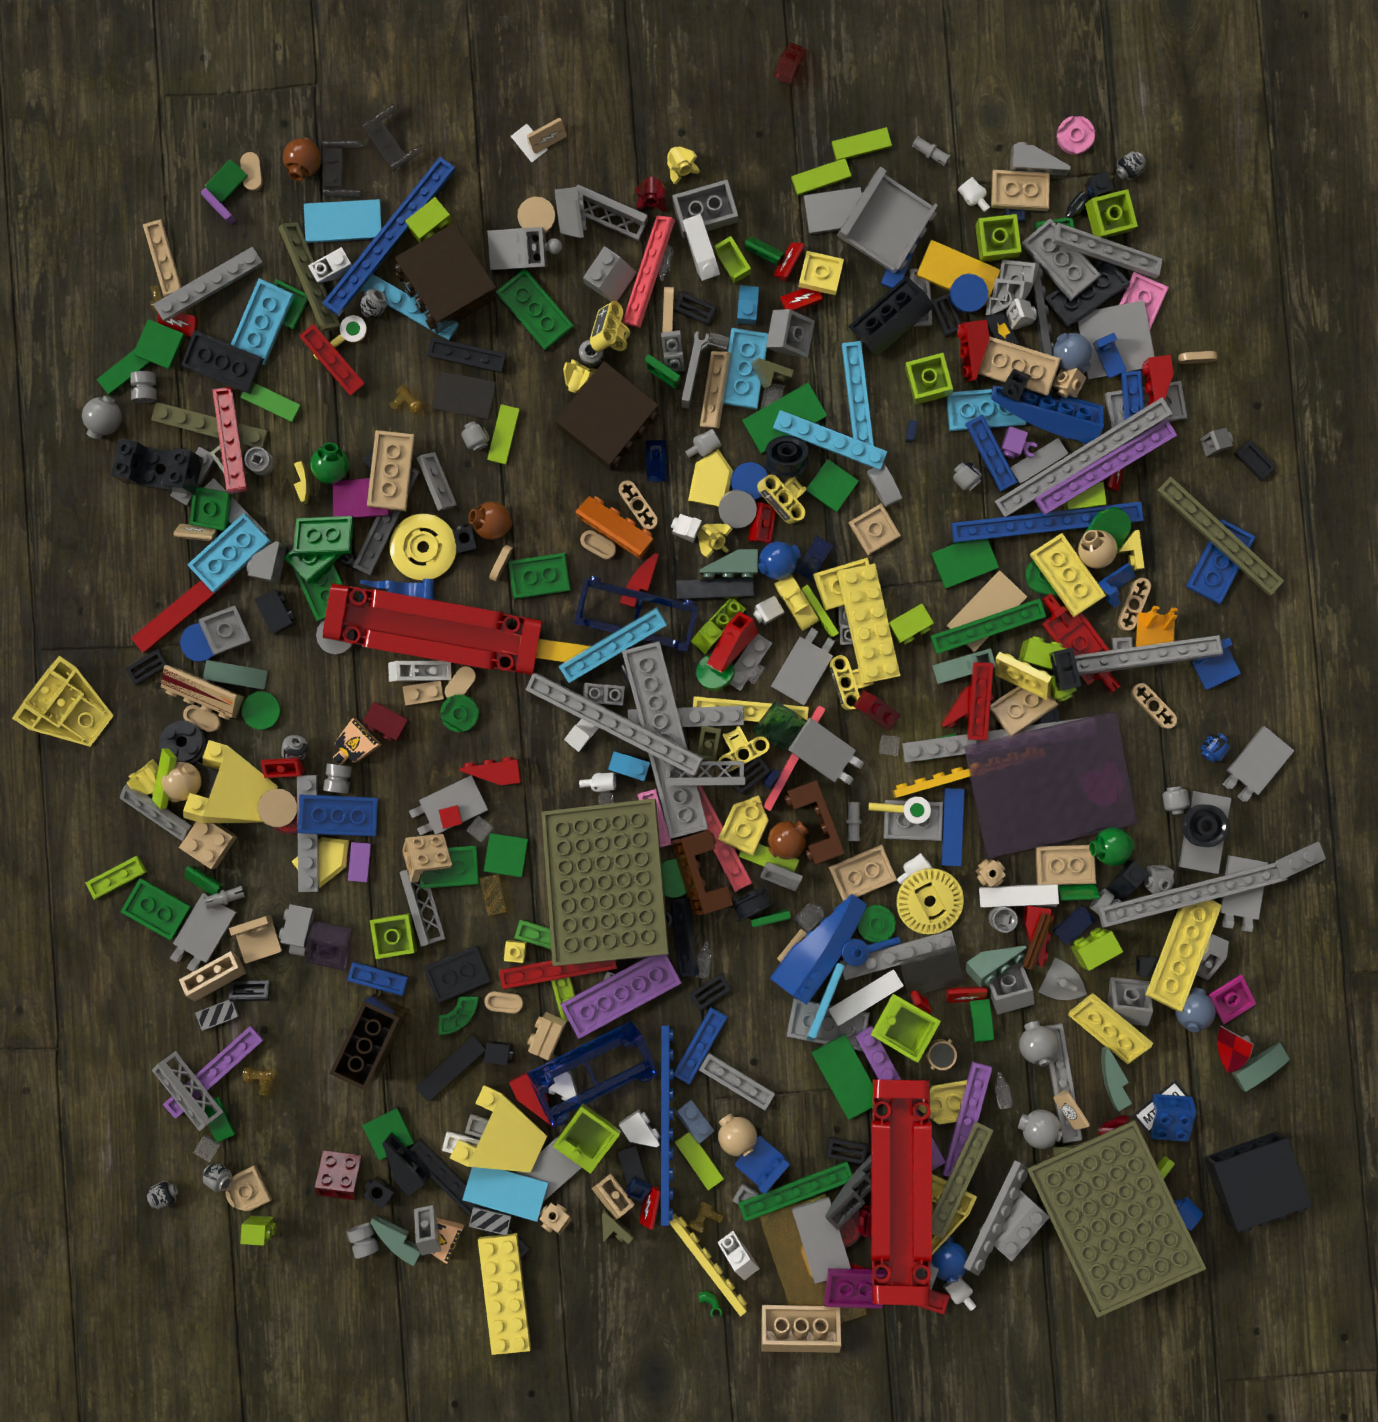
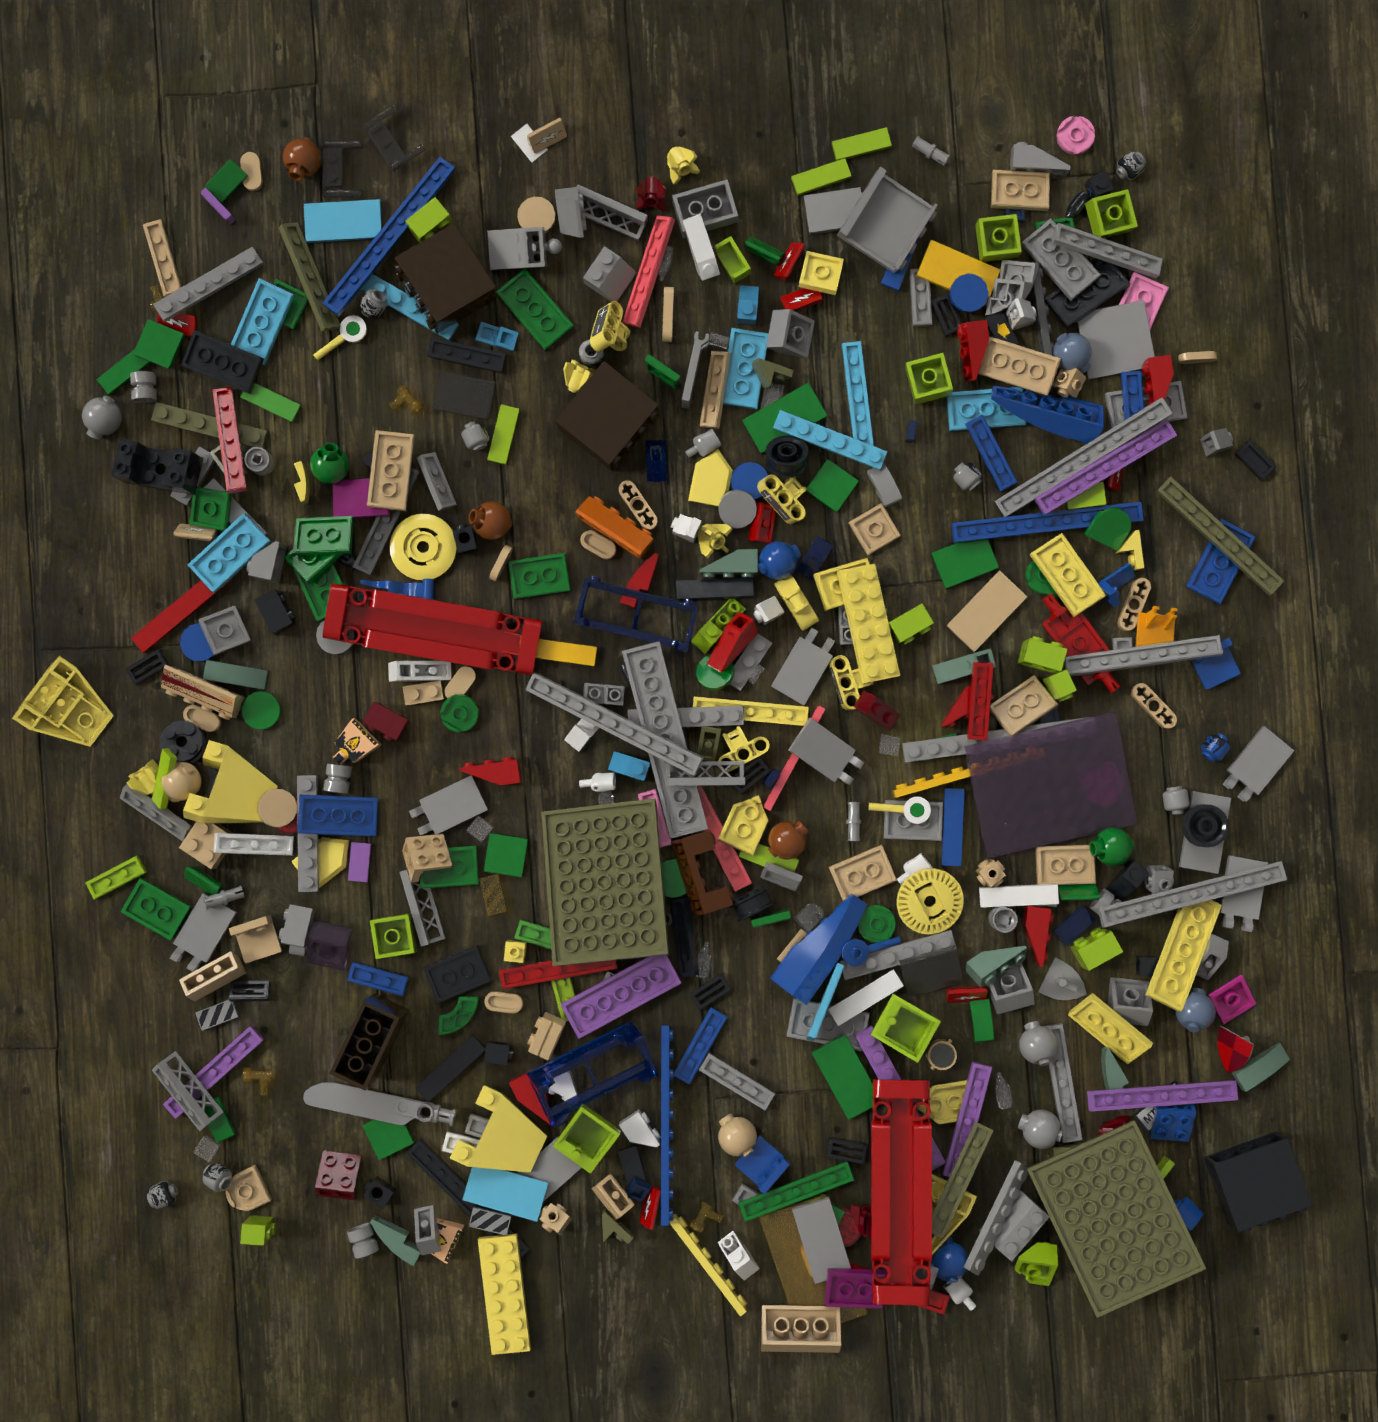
red slope [260,758,305,778] -> none
light grey head [281,735,308,761] -> none
red plate [299,324,365,396] -> none
white slope [308,247,352,283] -> none
black slope [382,1132,431,1196] -> none
red tile [438,805,462,829] -> none
medium azure plate [559,608,667,683] -> none
light grey slope [661,330,685,372] -> none
black tile [674,292,716,326] -> none
sand blue plate [675,1100,714,1144] -> none
lime tile [675,1132,724,1190] -> none
green arm [698,1291,722,1318] -> none
clear green slope [753,701,807,752] -> none
clear red slope [773,42,807,84] -> none
reddish brown plate [784,780,844,864] -> none
lime tile [801,585,839,638] -> none
dark grey slope [825,1155,871,1230] -> none
black slope [849,276,935,358] -> none
red tile [910,990,932,1014] -> none
green plate [930,598,1046,654] -> none
white piece [958,177,990,212] -> none
light yellow plate [995,652,1052,700] -> none
medium lavender brick [1000,427,1037,458] -> none
black brick [1001,369,1031,402] -> none
light grey piece [1010,438,1068,483] -> none
reddish brown axle [1023,913,1052,970] -> none
black brick [1049,647,1082,691] -> none
tan slope [1053,1090,1090,1130] -> none
tan brick [1078,530,1117,569] -> none
blue bracket [1093,333,1126,378] -> none
light grey piece [1275,842,1326,879] -> none
none -> white tile [213,833,294,856]
none -> light grey piece [303,1082,457,1126]
none -> dark azure slope [475,322,518,351]
none -> lime slope [1015,1242,1058,1286]
none -> medium lavender plate [1087,1080,1238,1111]

